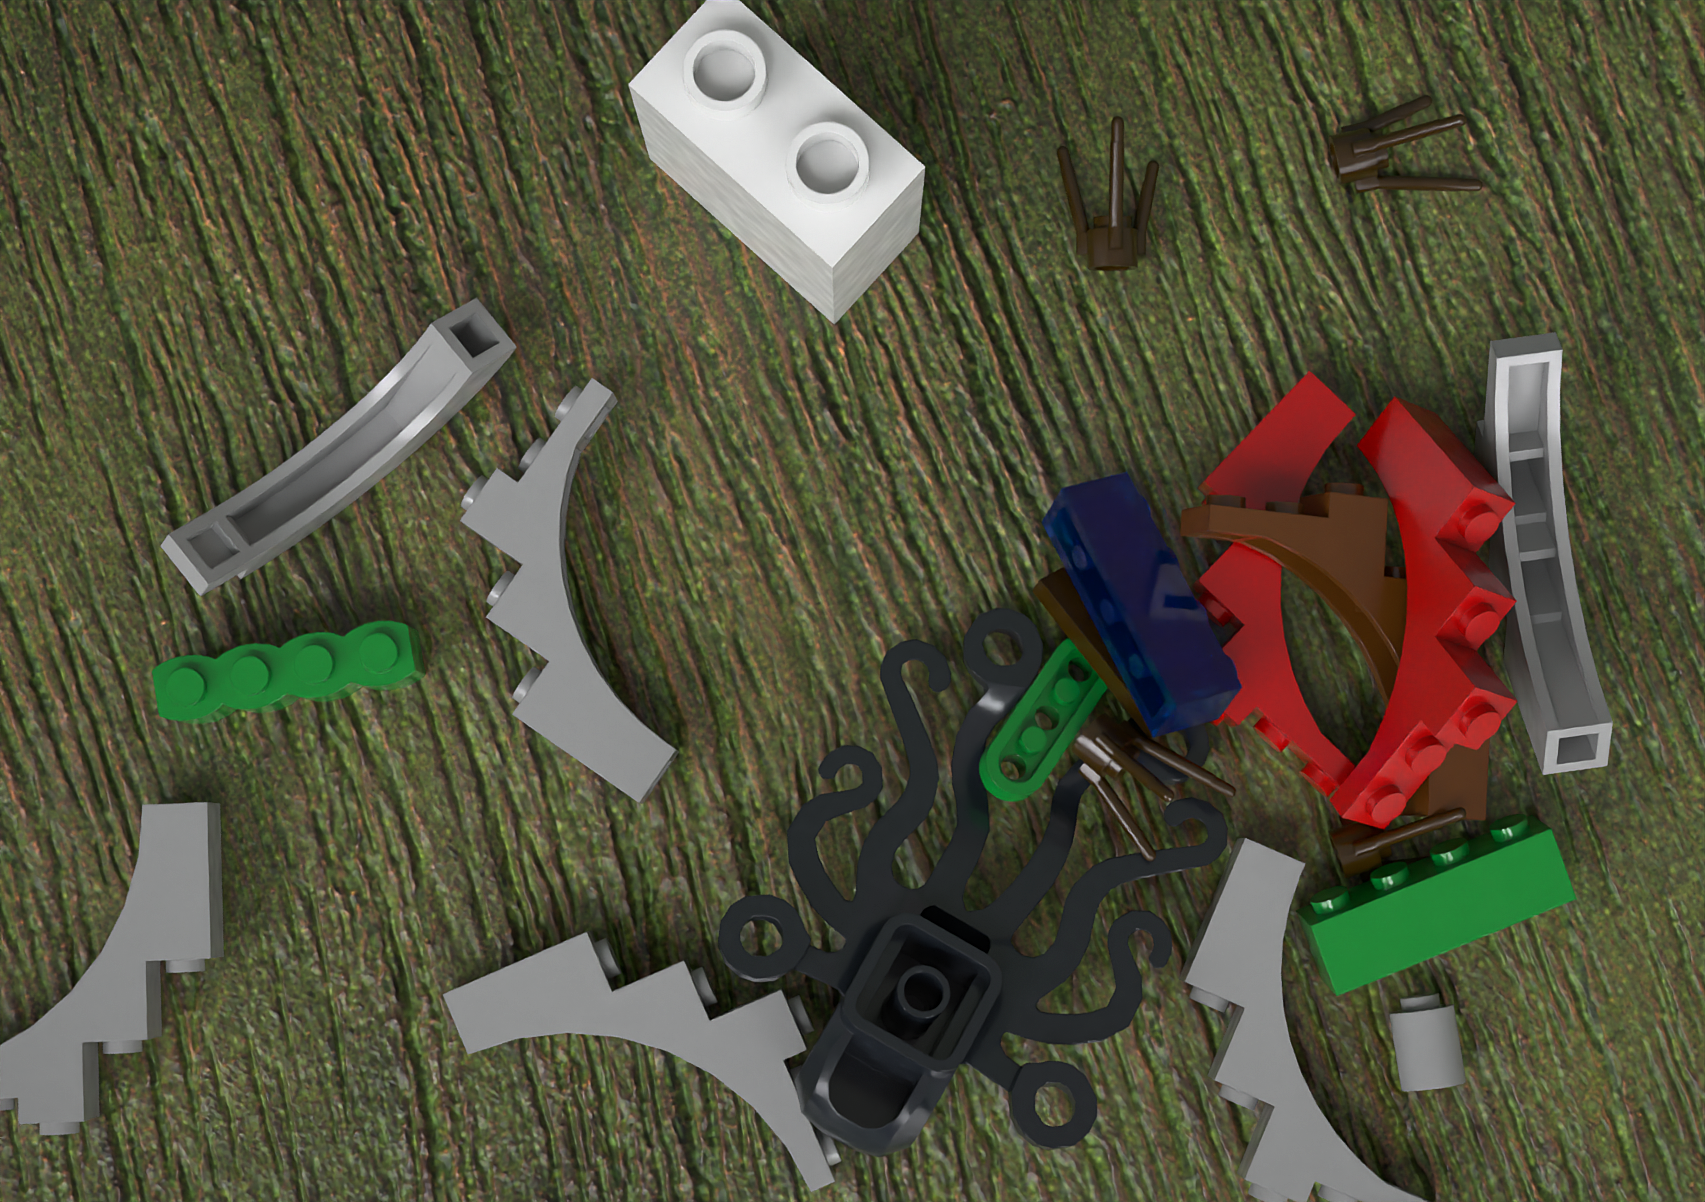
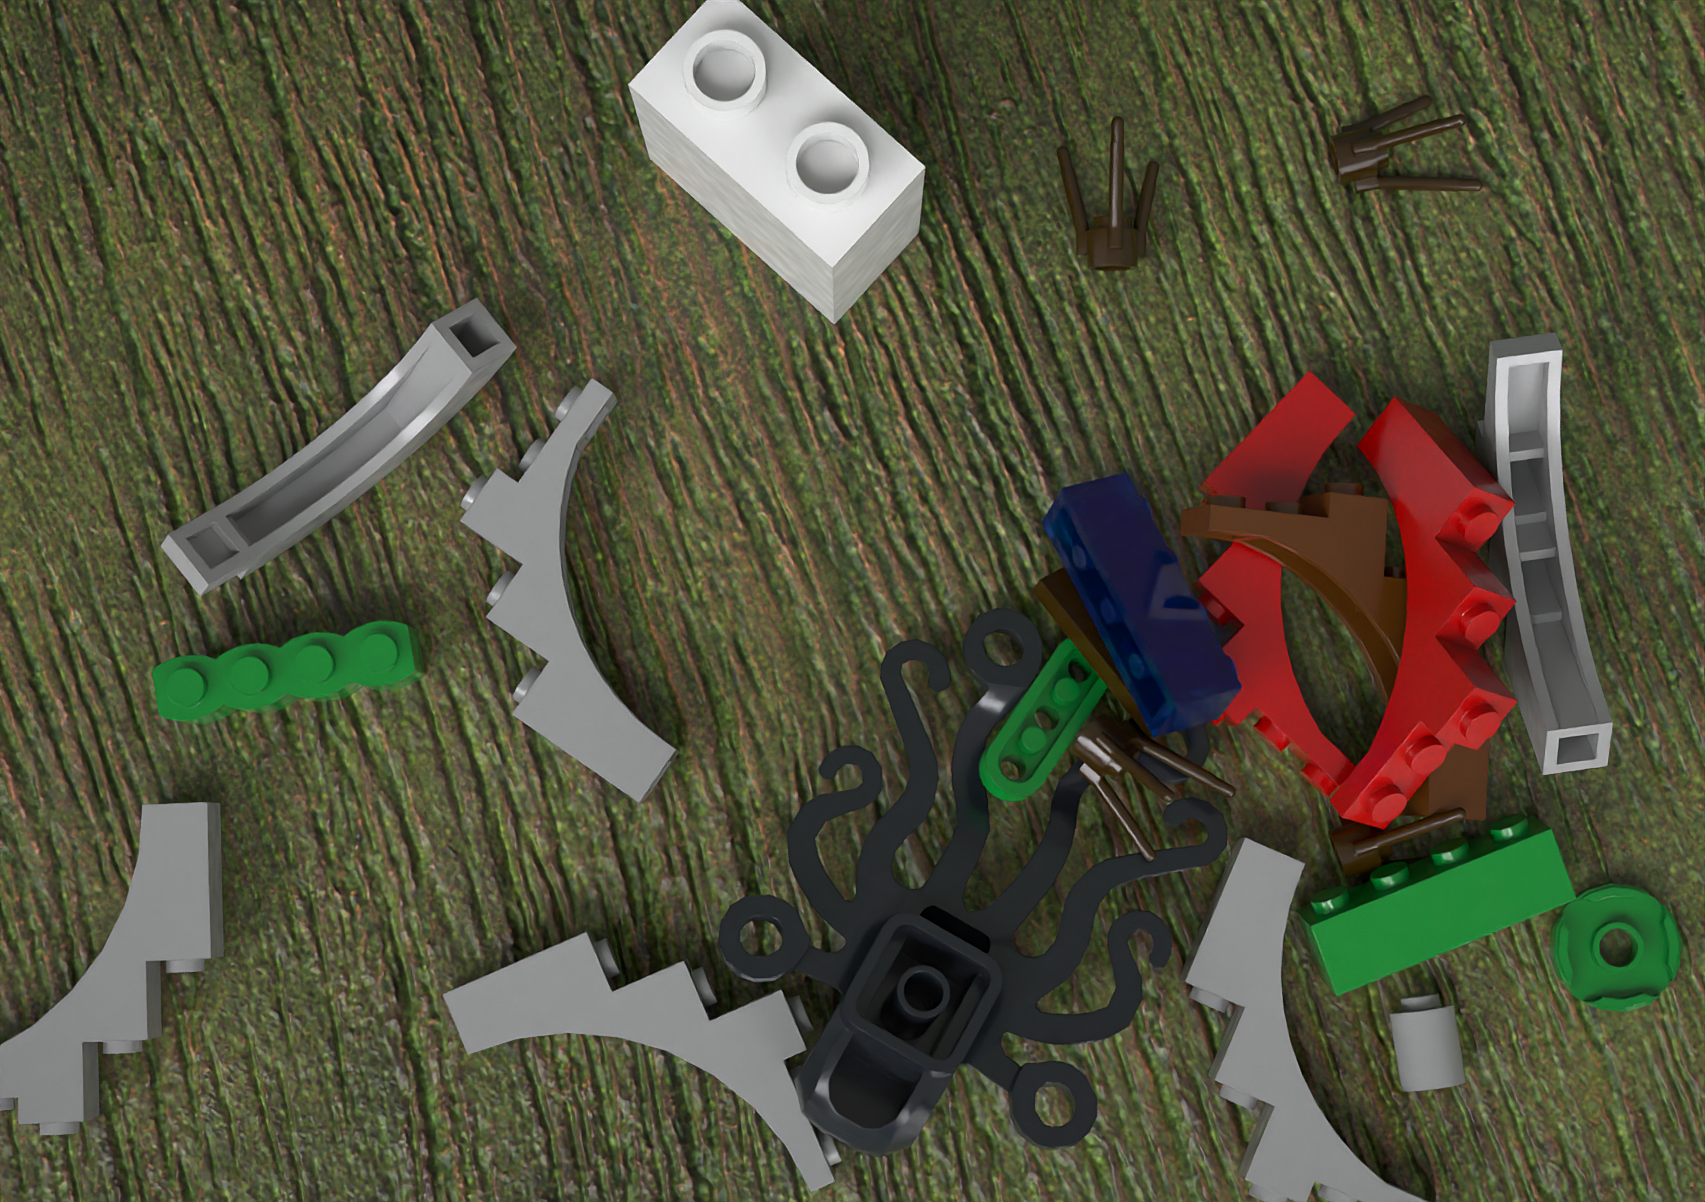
none -> green tile [1549,883,1682,1012]

